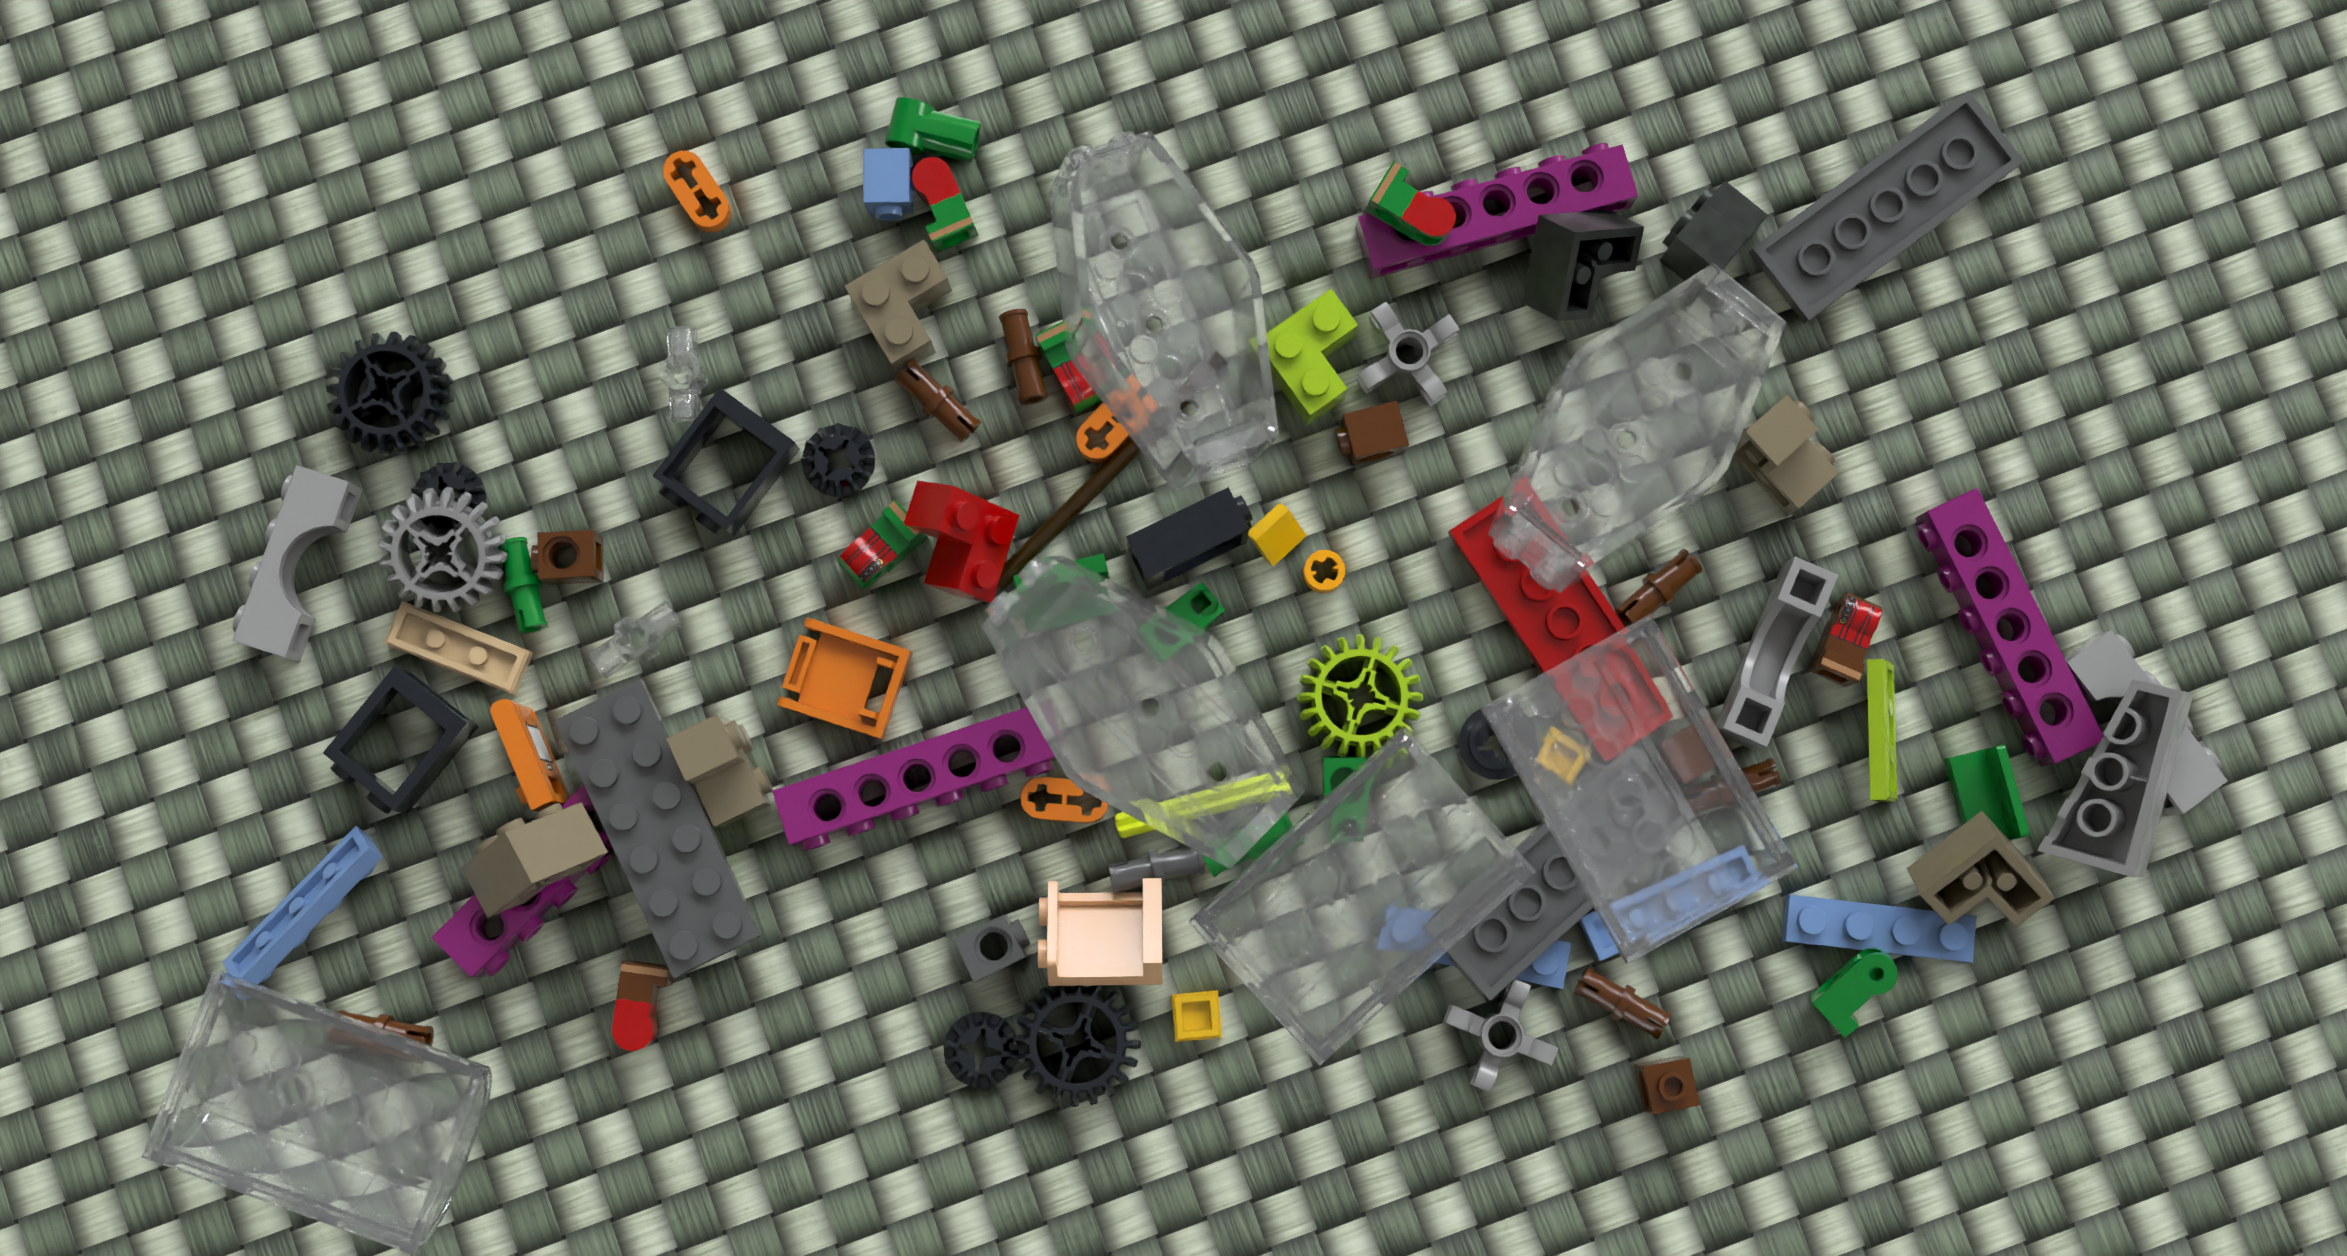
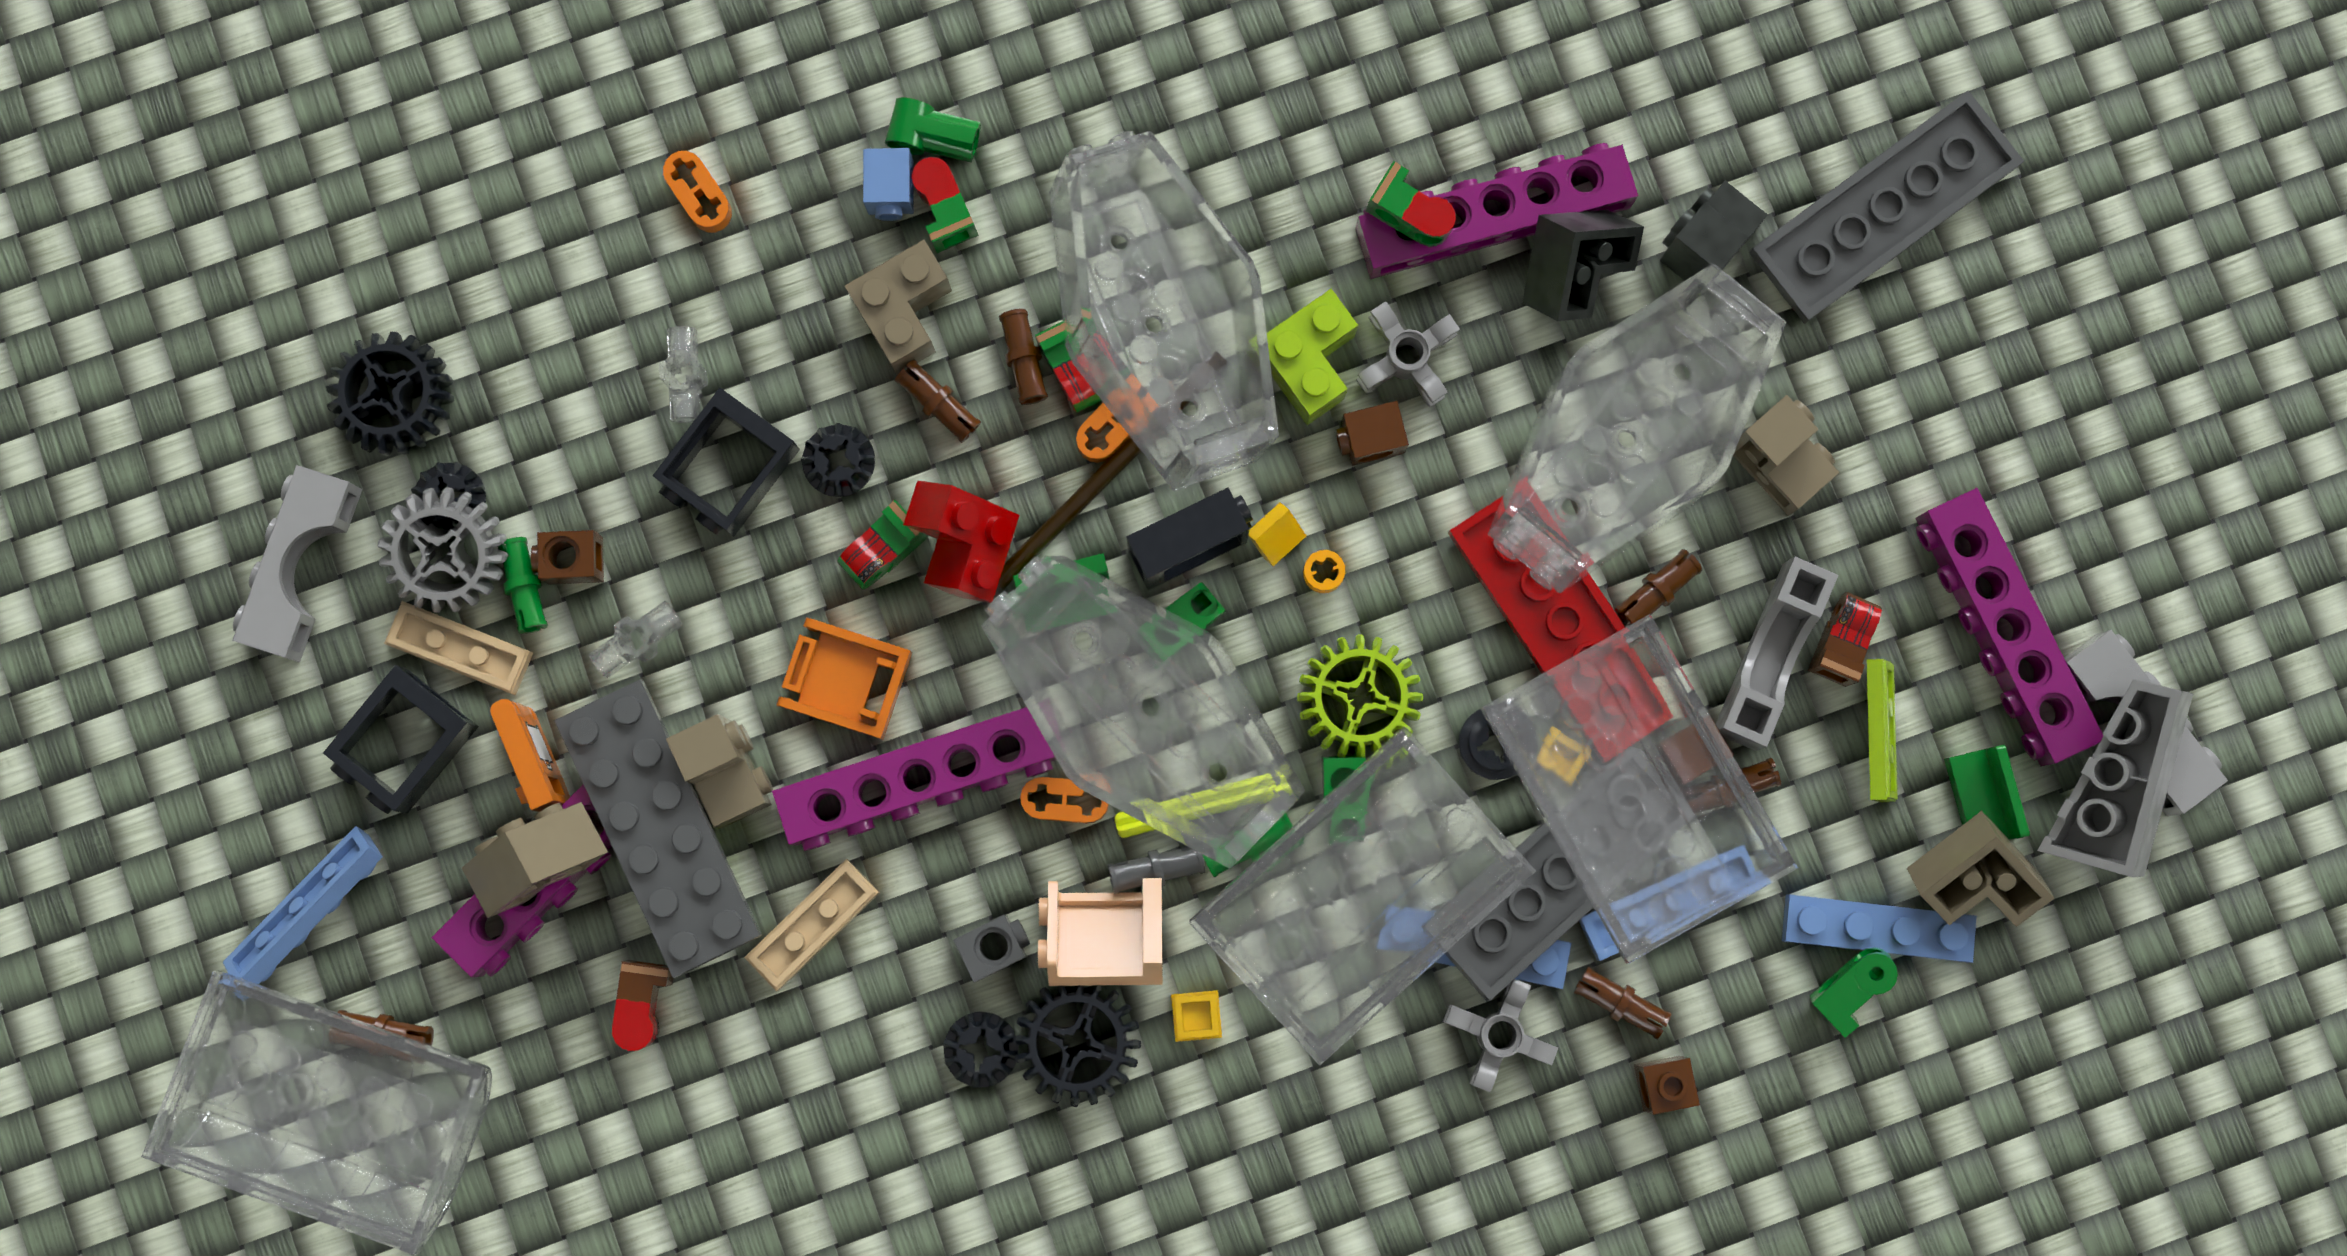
none -> tan tile [744,859,880,991]

